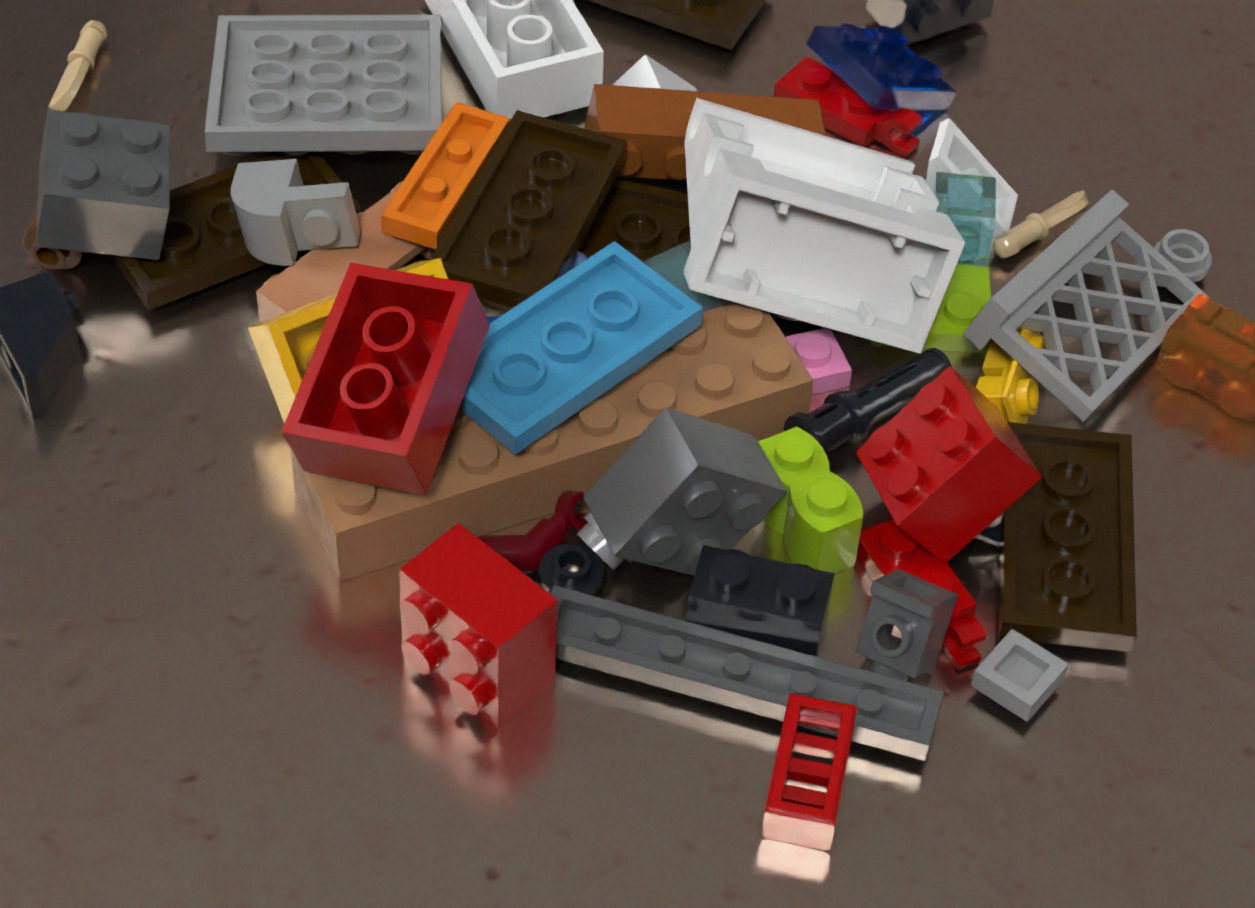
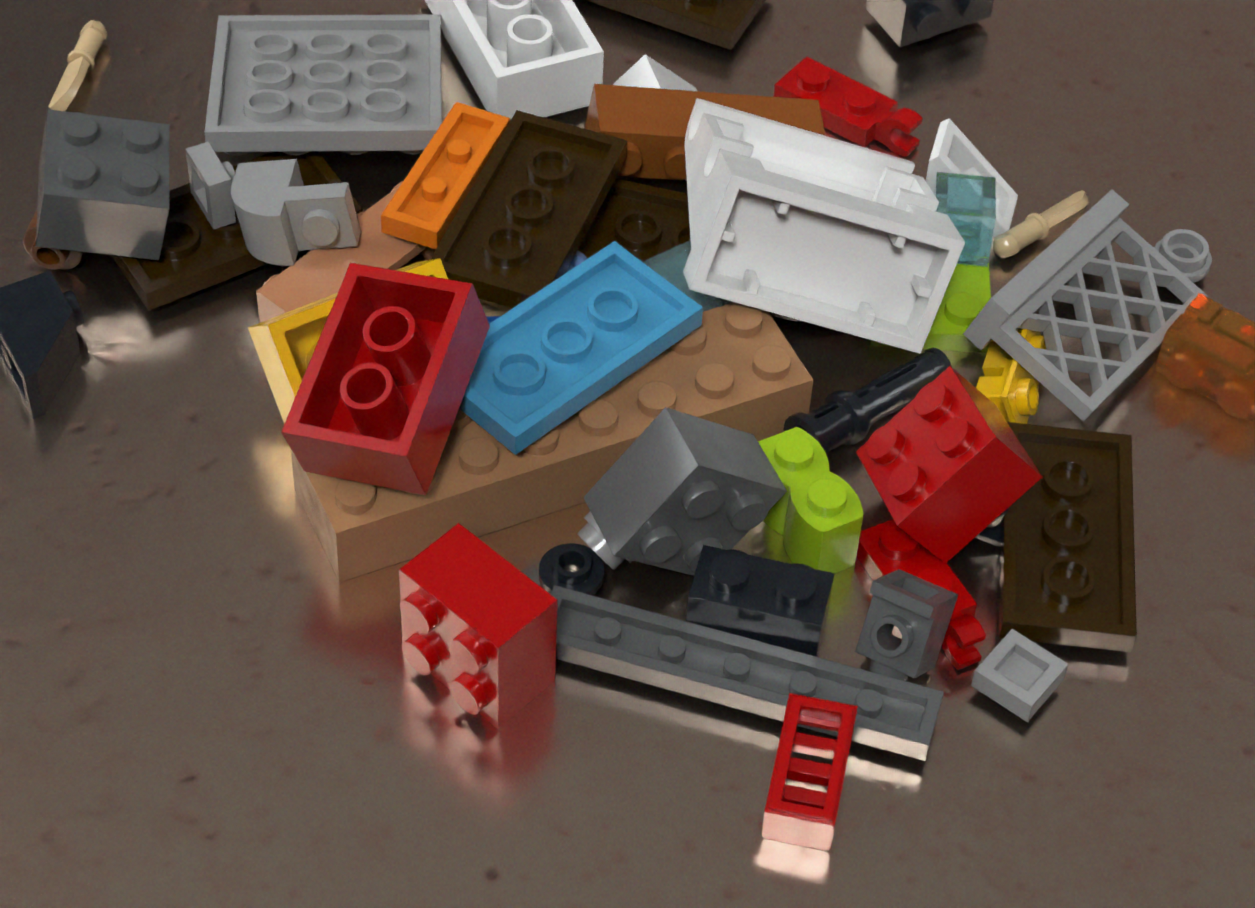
dark red arm [478,490,588,574] -> none
bright pink plate [785,328,852,395] -> none
clear blue plate [806,23,957,110] -> none
none -> light grey plate [186,142,236,229]

